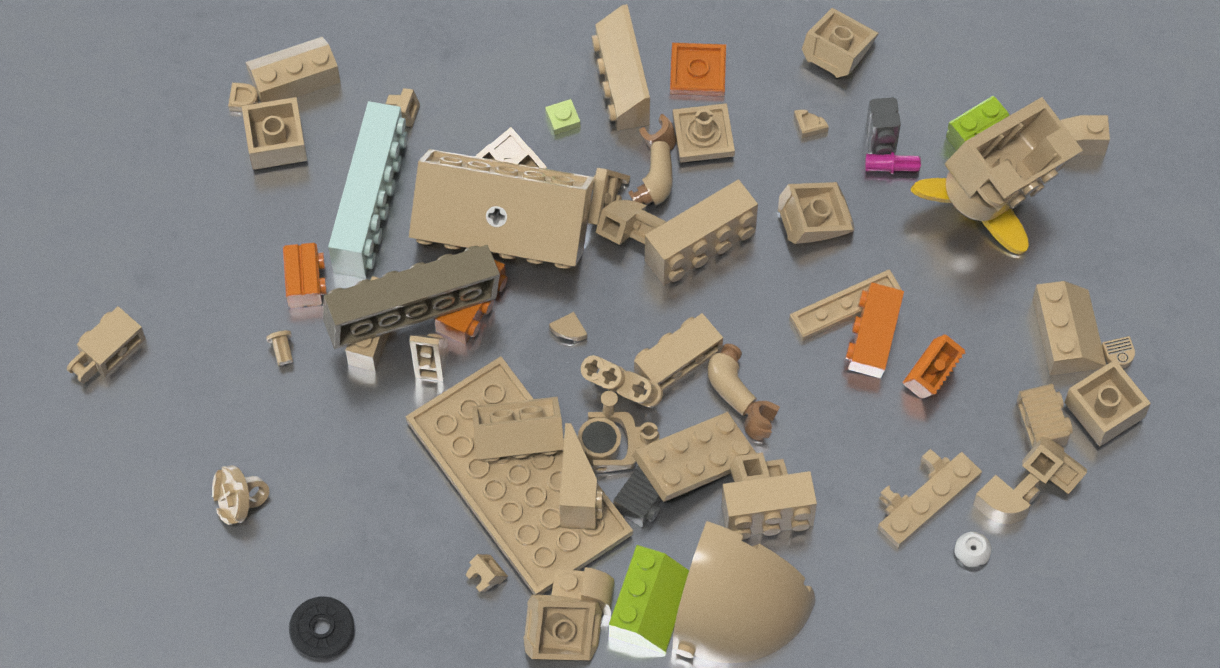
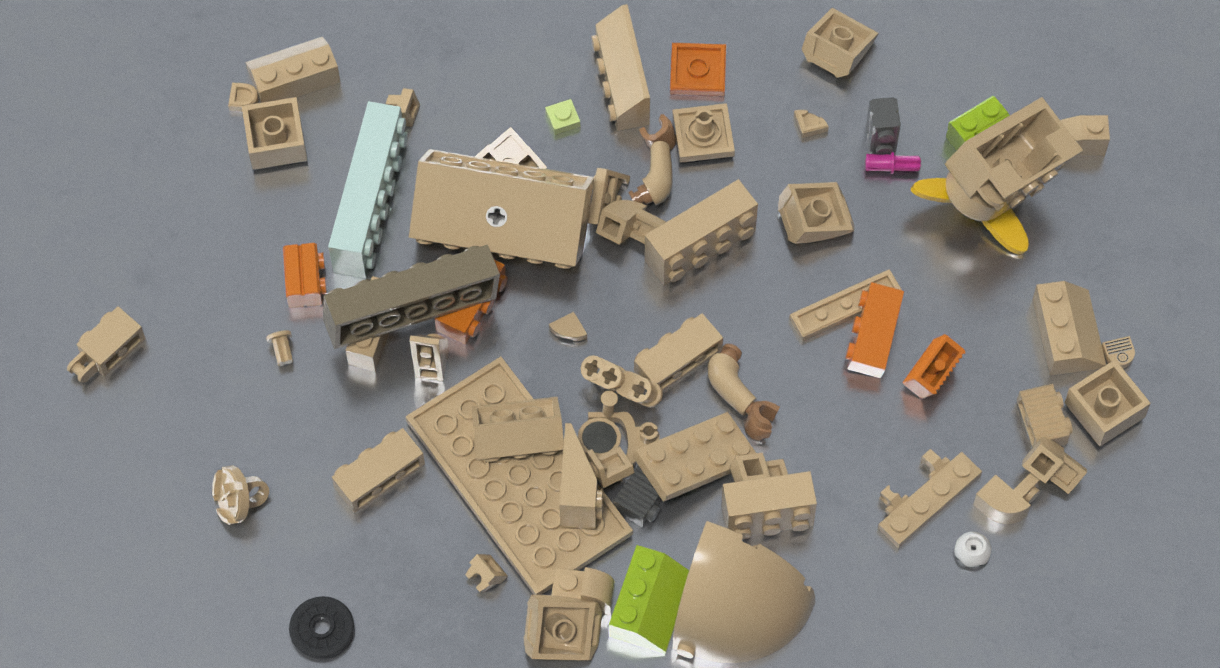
none -> tan brick [332,428,425,513]
none -> tan bracket [587,447,635,488]

